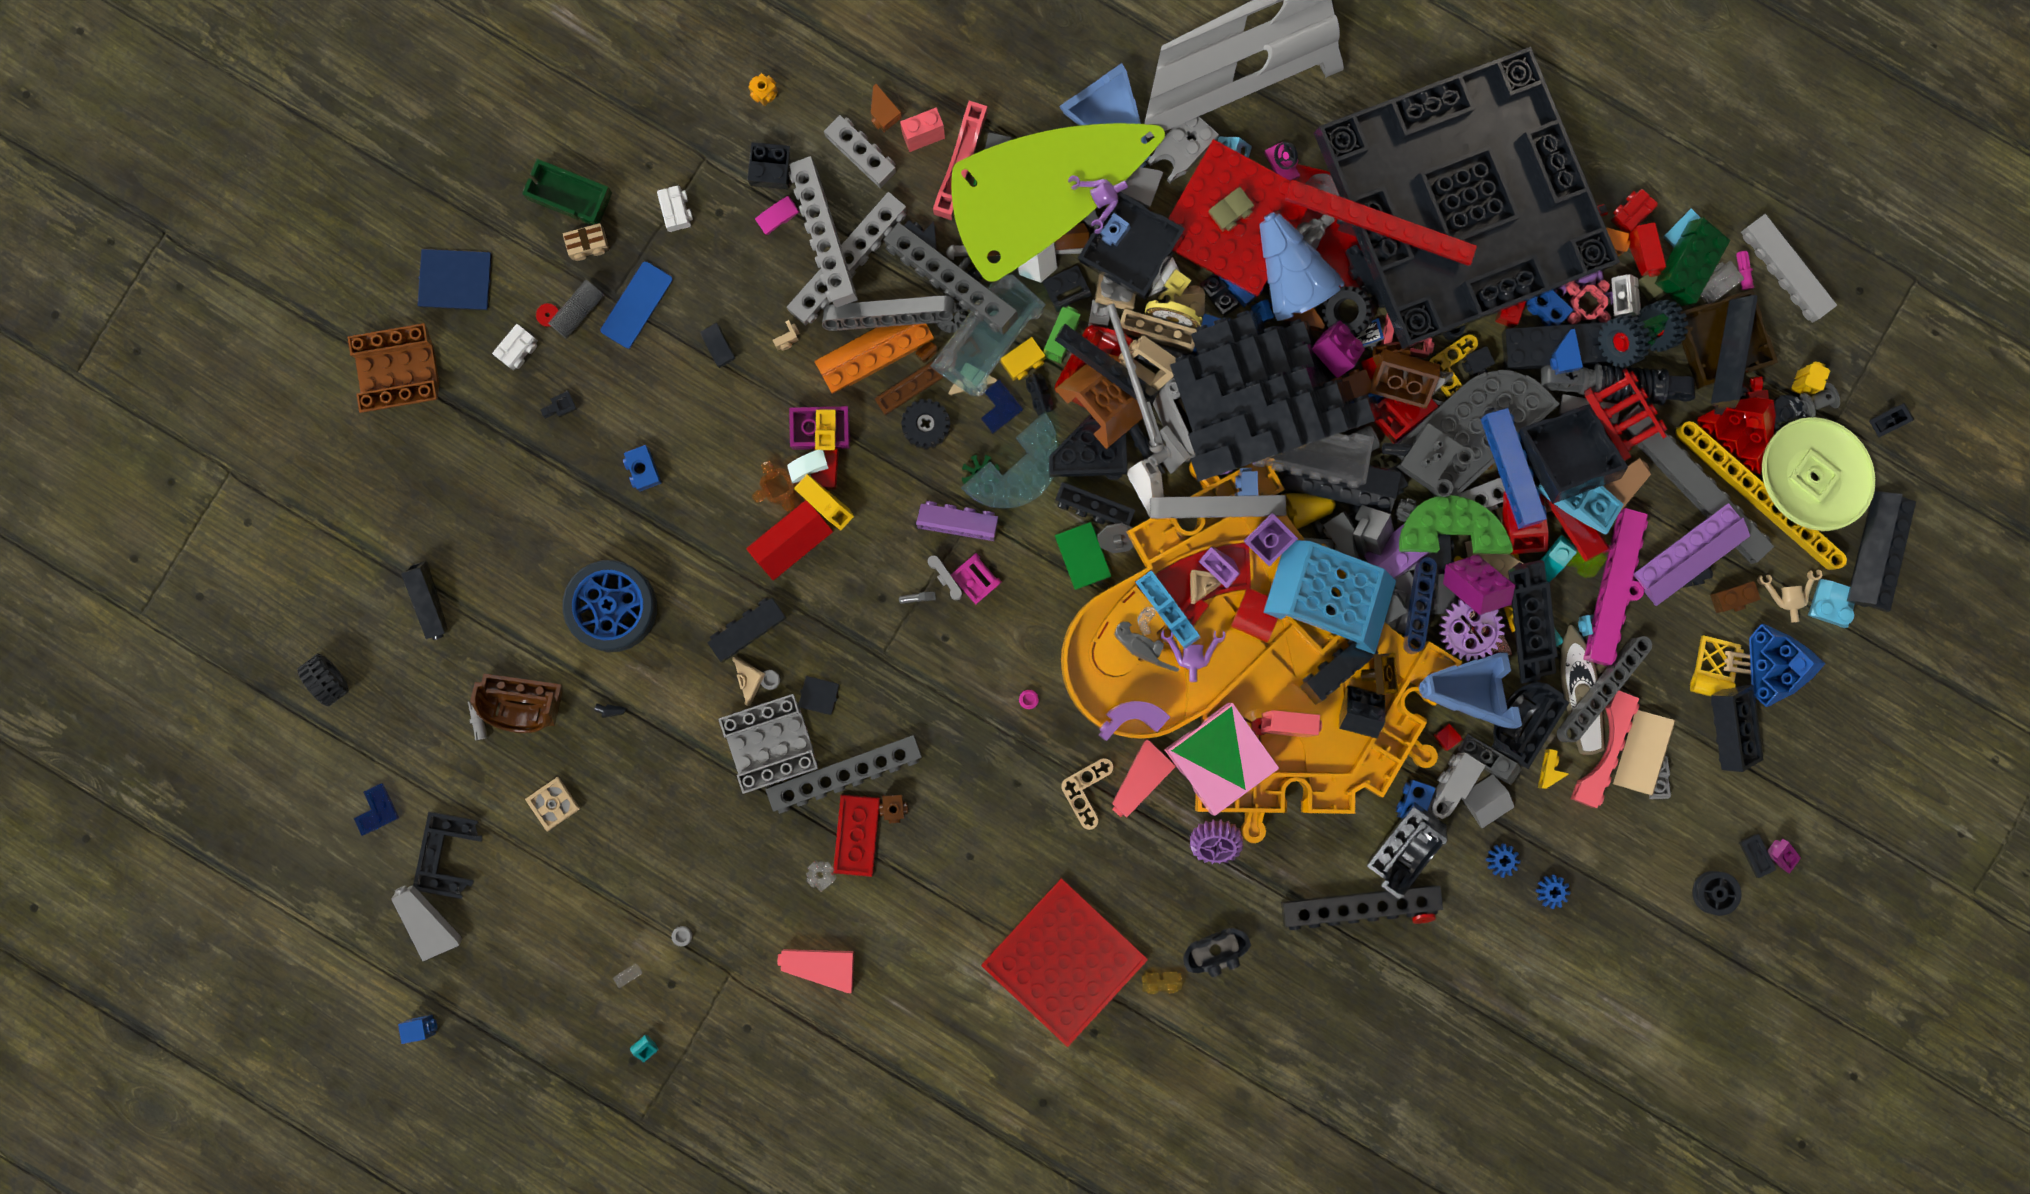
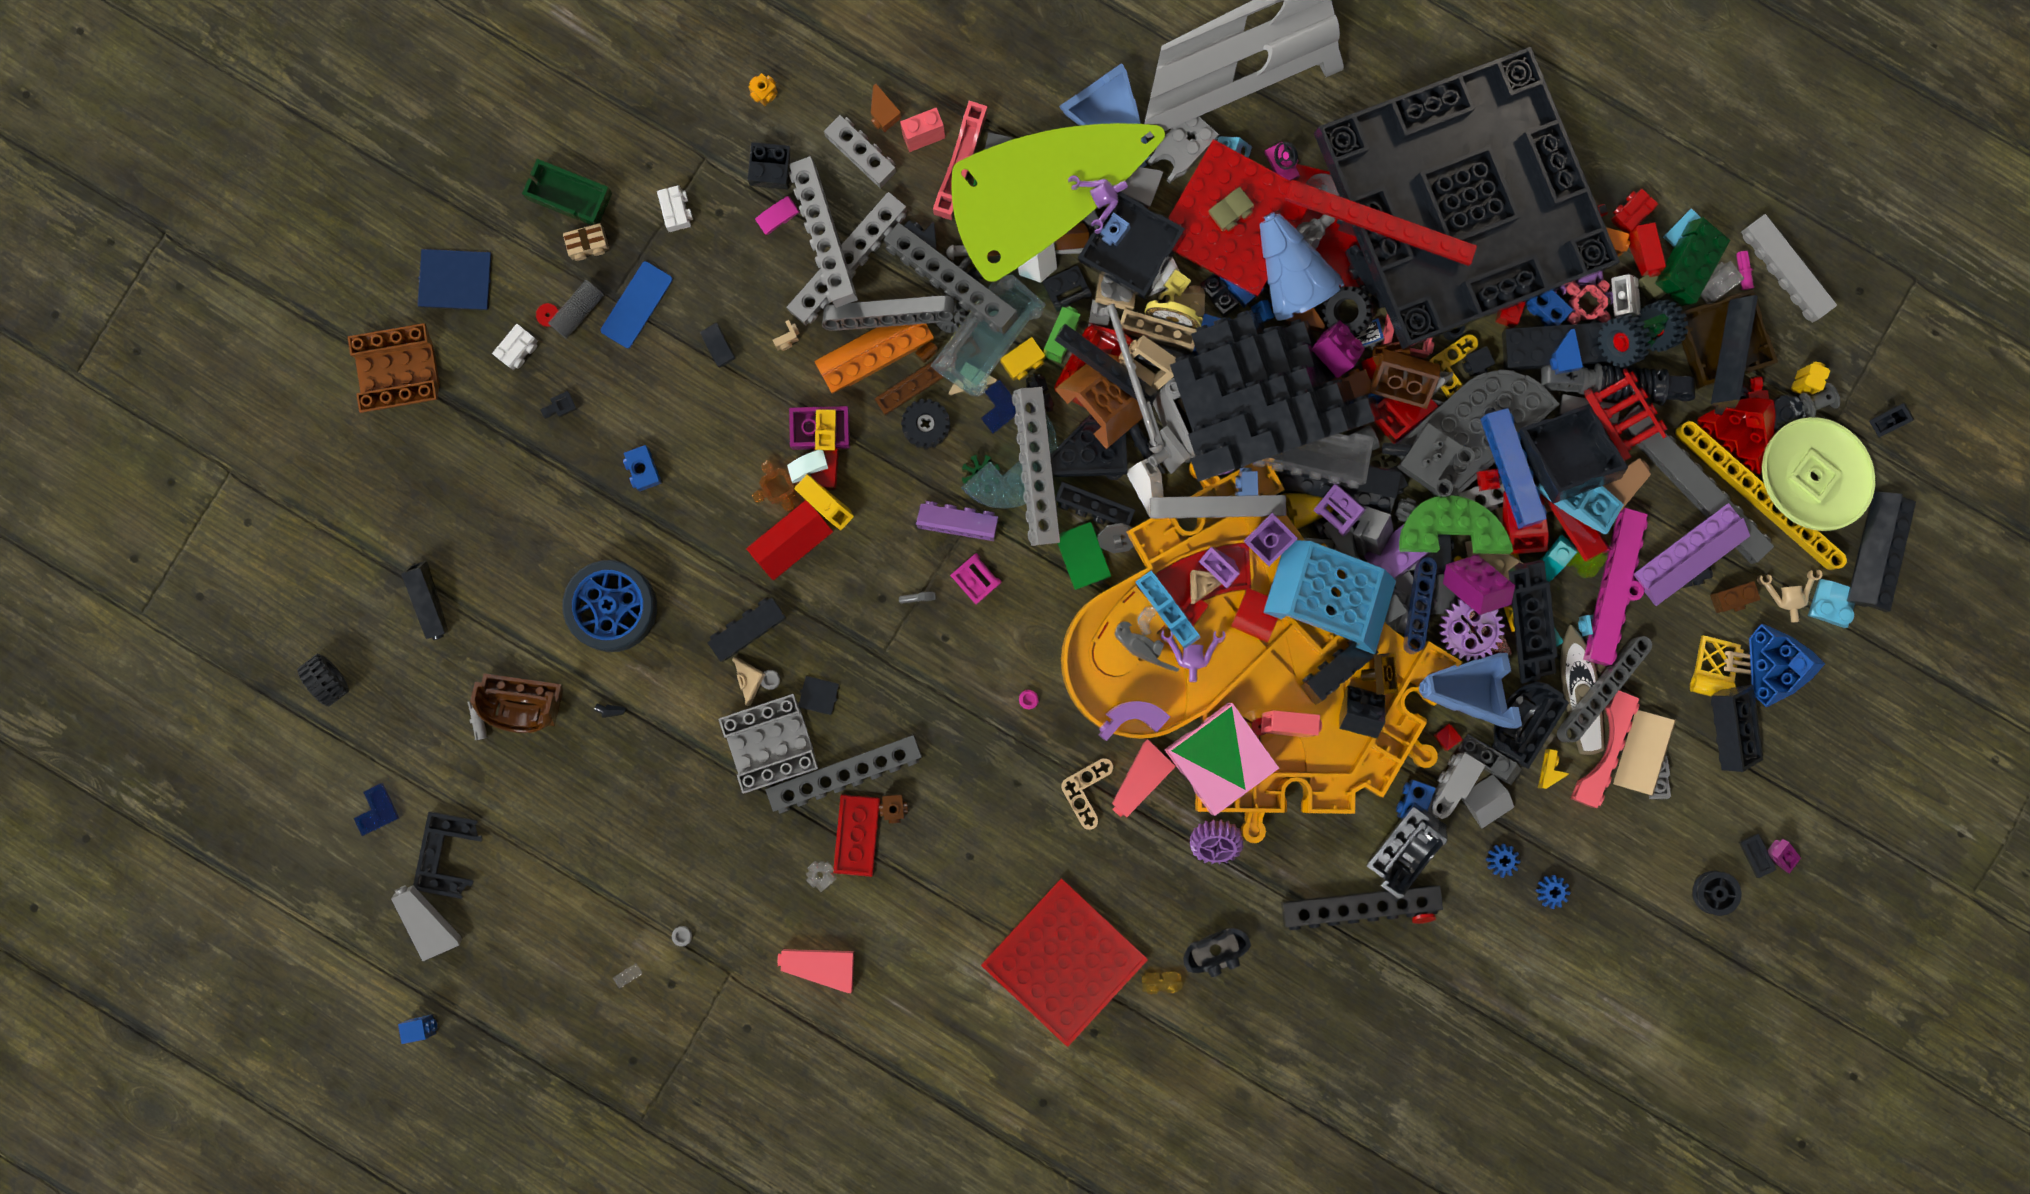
tan piece [525,777,581,832] -> none
teal brick [630,1035,659,1062] -> none
light grey plate [928,556,962,600] -> none
none -> light grey brick [1012,387,1060,546]
none -> medium lavender plate [1314,484,1366,536]
none -> red tile [1476,469,1500,491]

